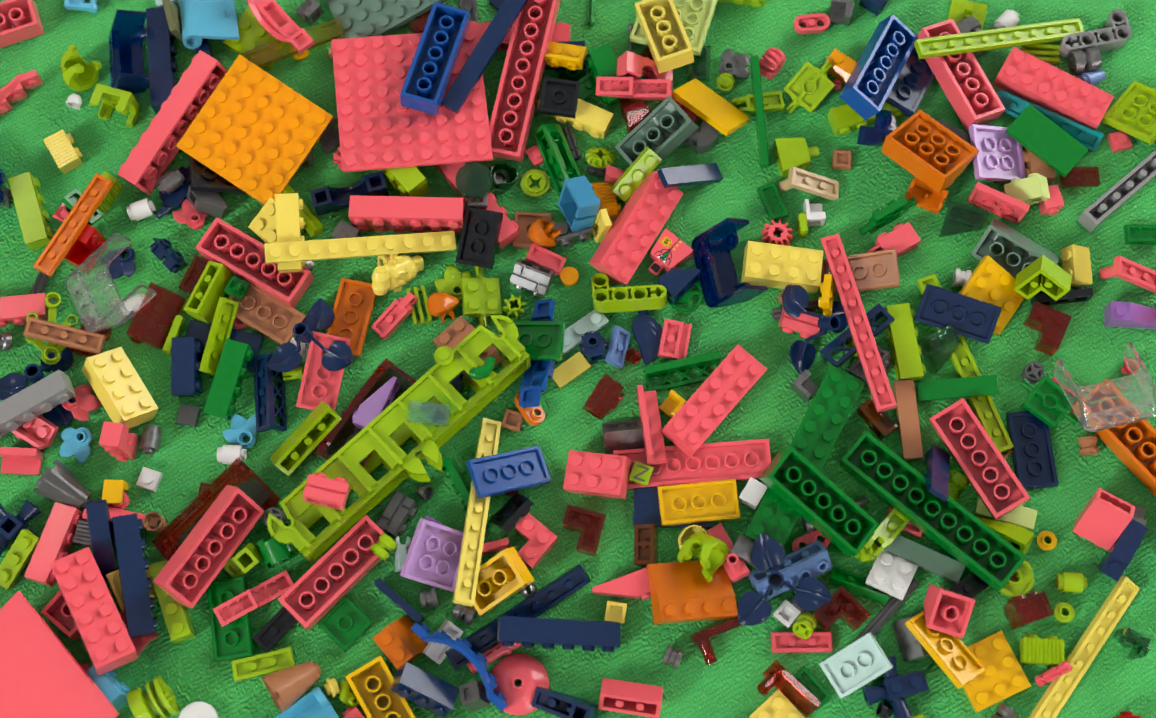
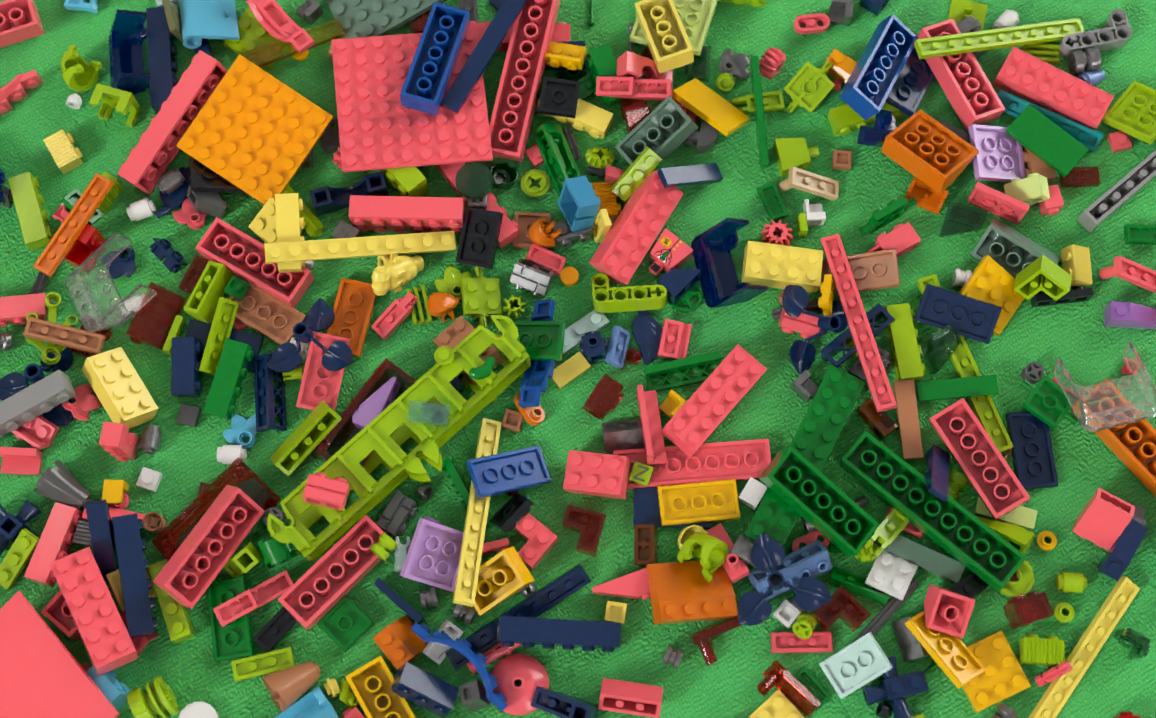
medium azure plate [60,427,93,464] -> none
clear red brick [1023,301,1072,356] -> none
nougat wheel [1077,436,1099,456] -> none

